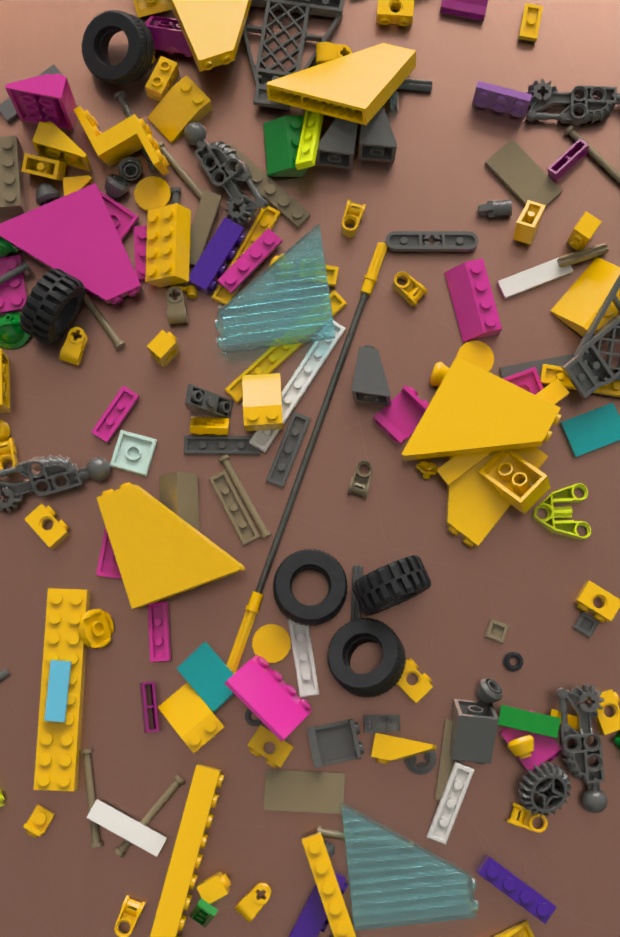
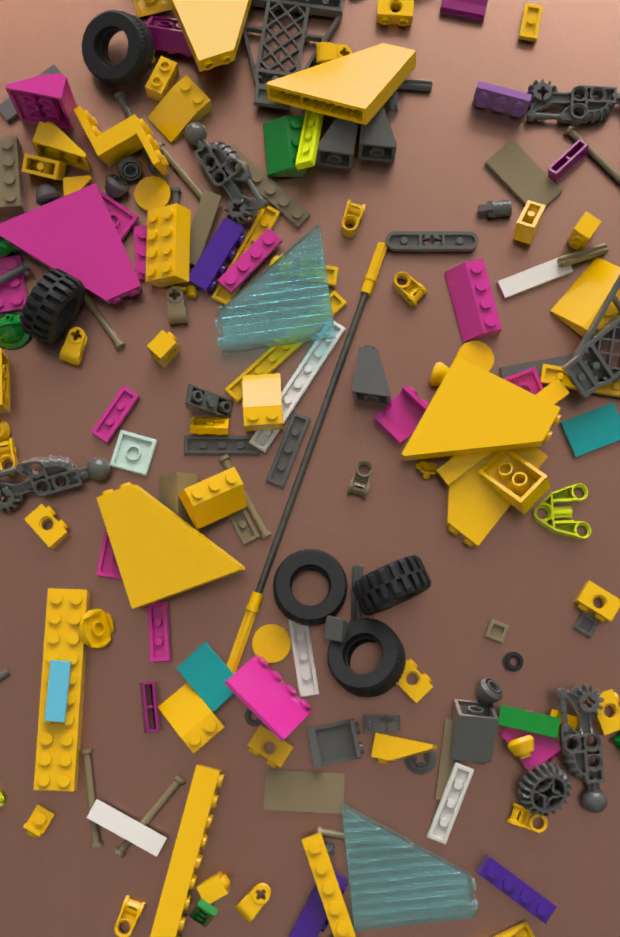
none -> yellow slope [179,467,247,530]
none -> dark grey slope [324,616,349,643]

